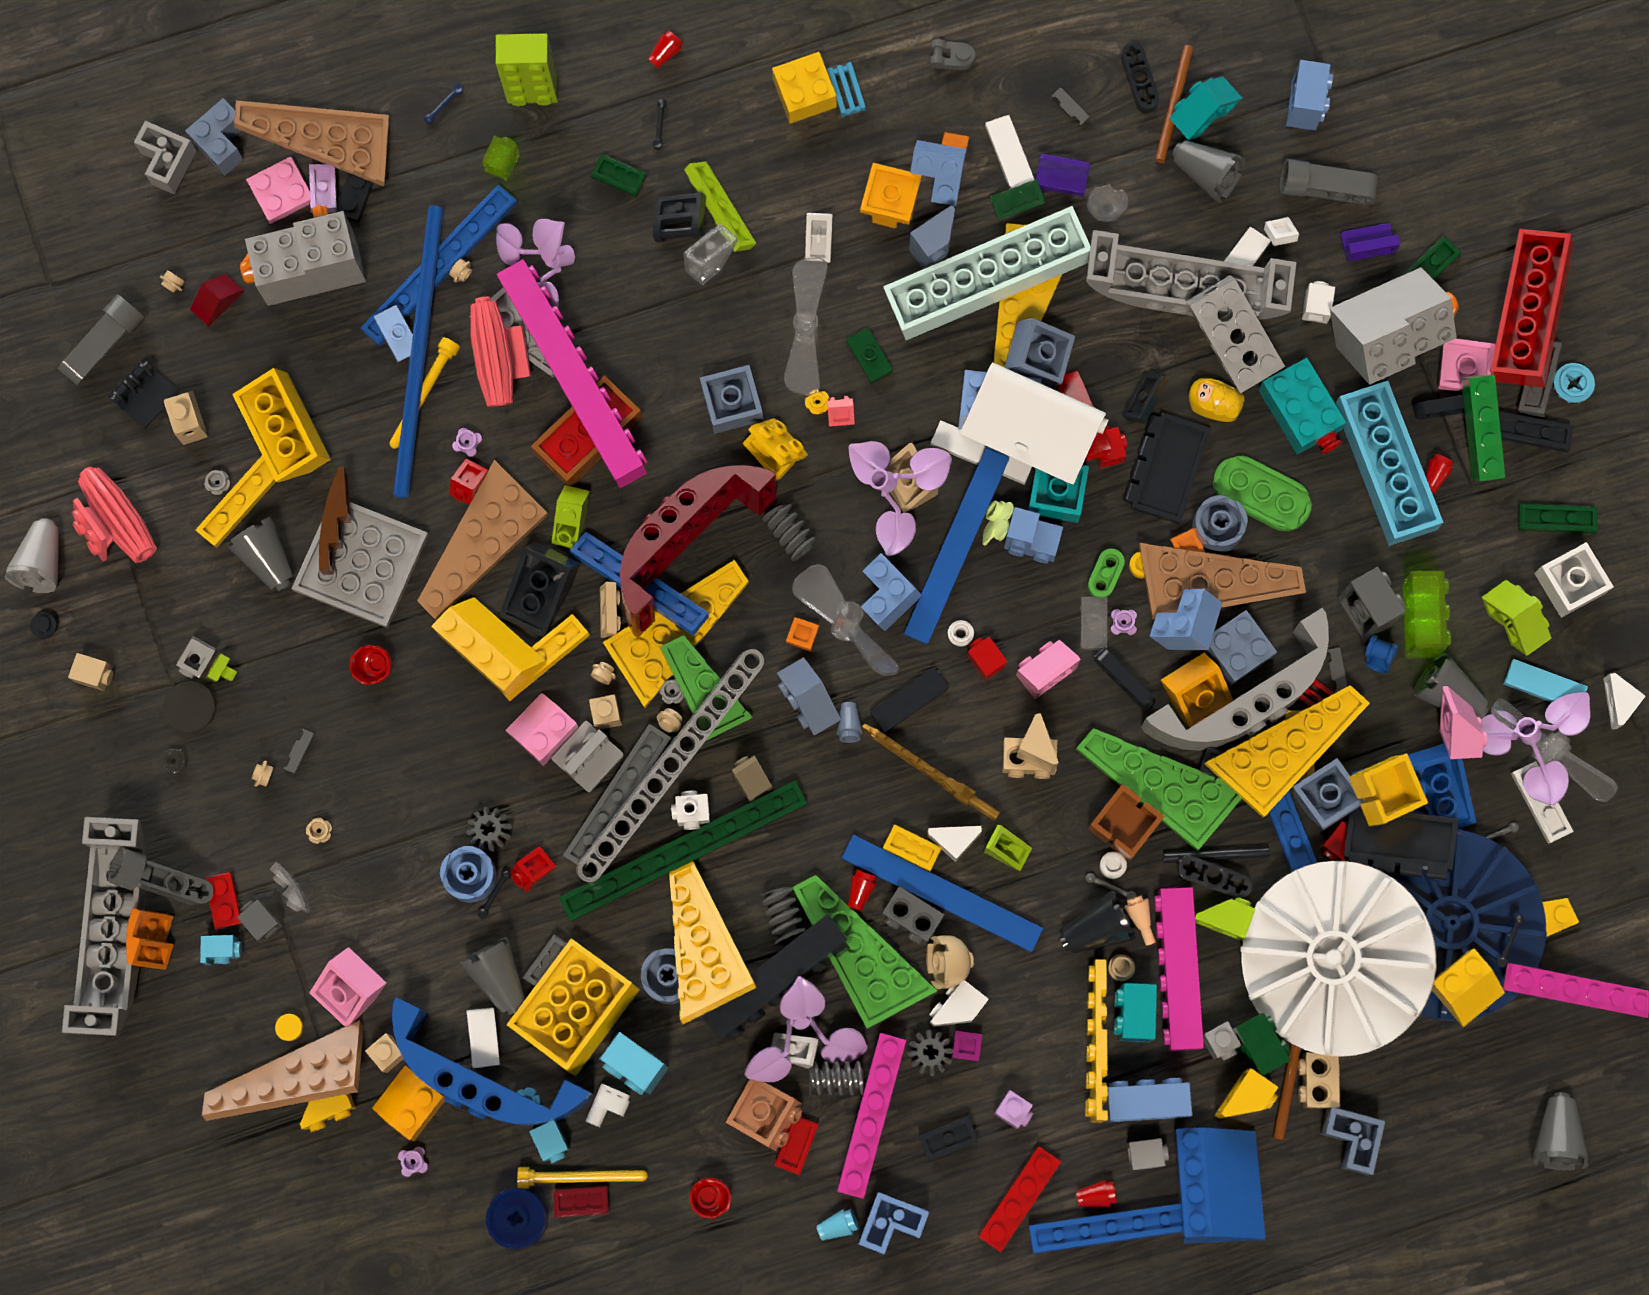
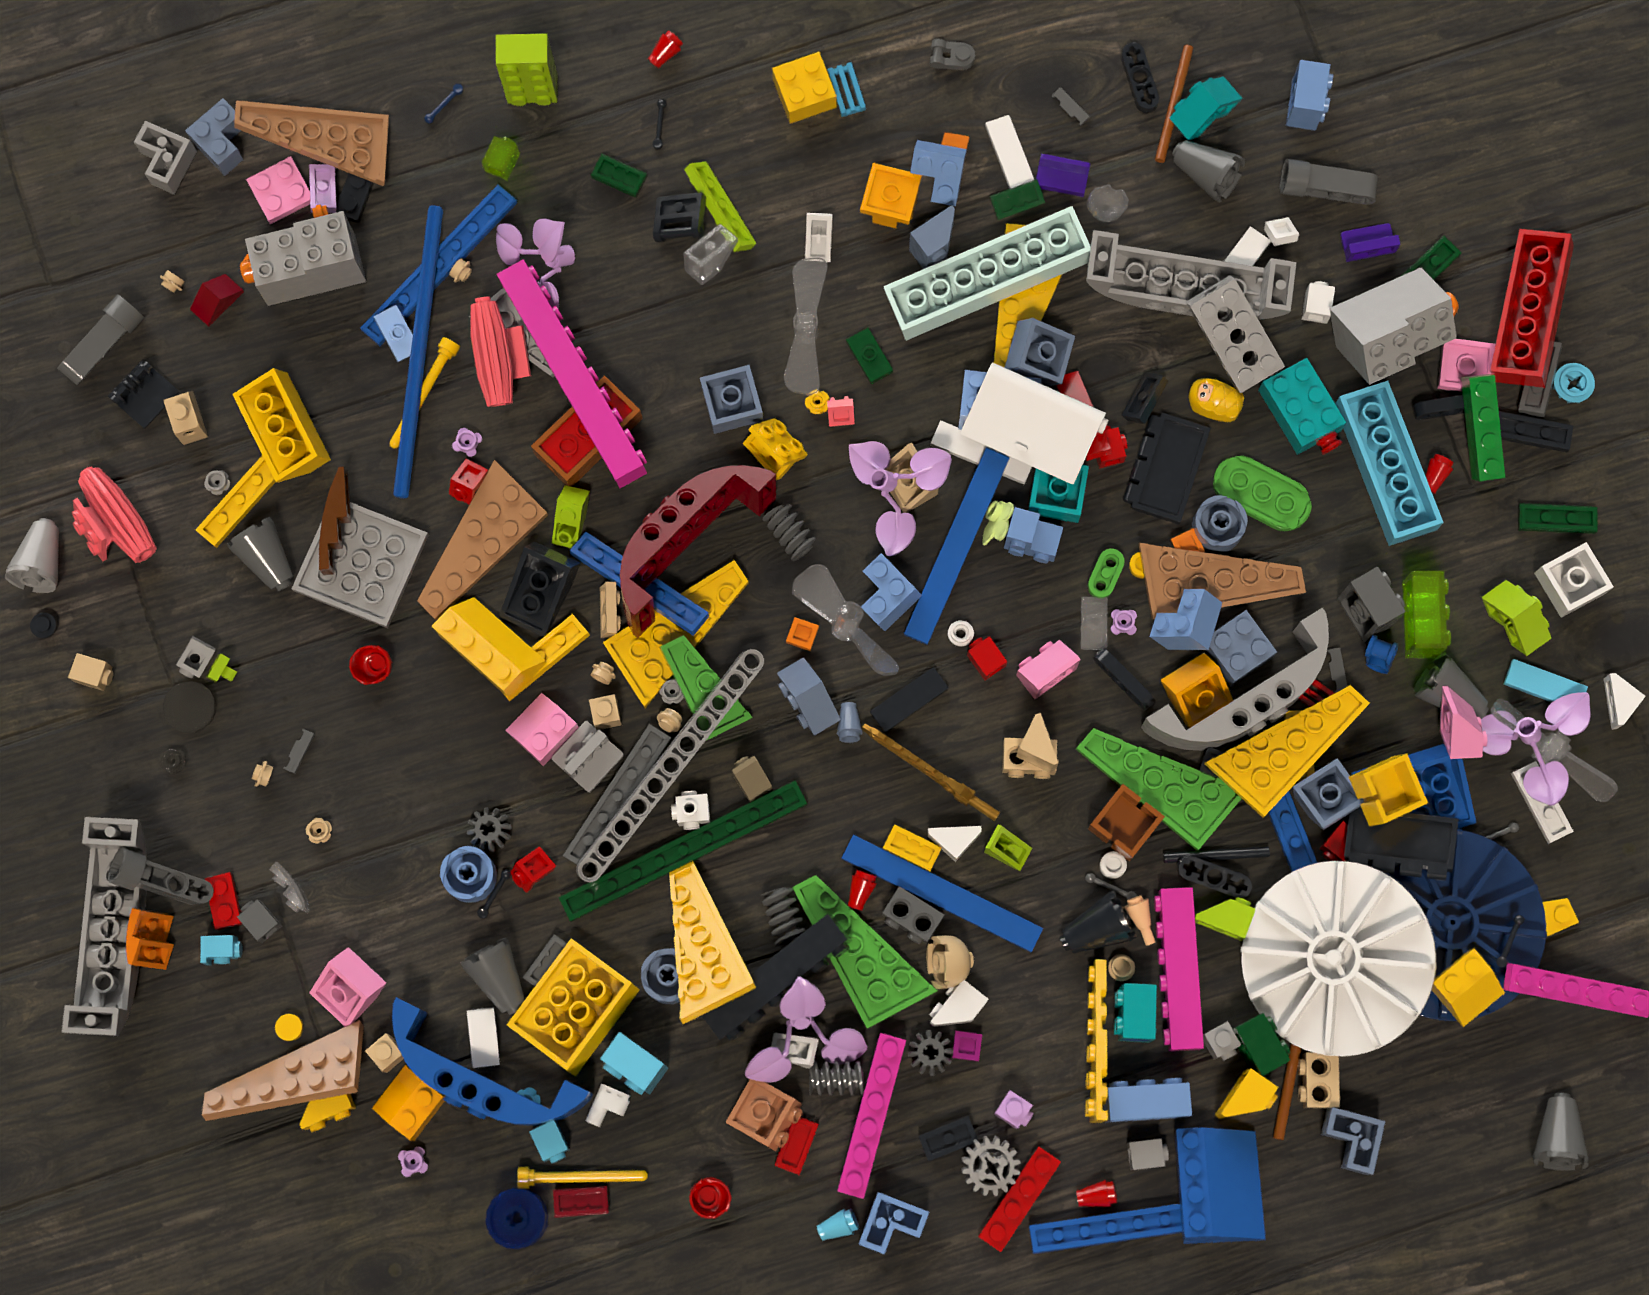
none -> light grey gear [961,1136,1020,1196]

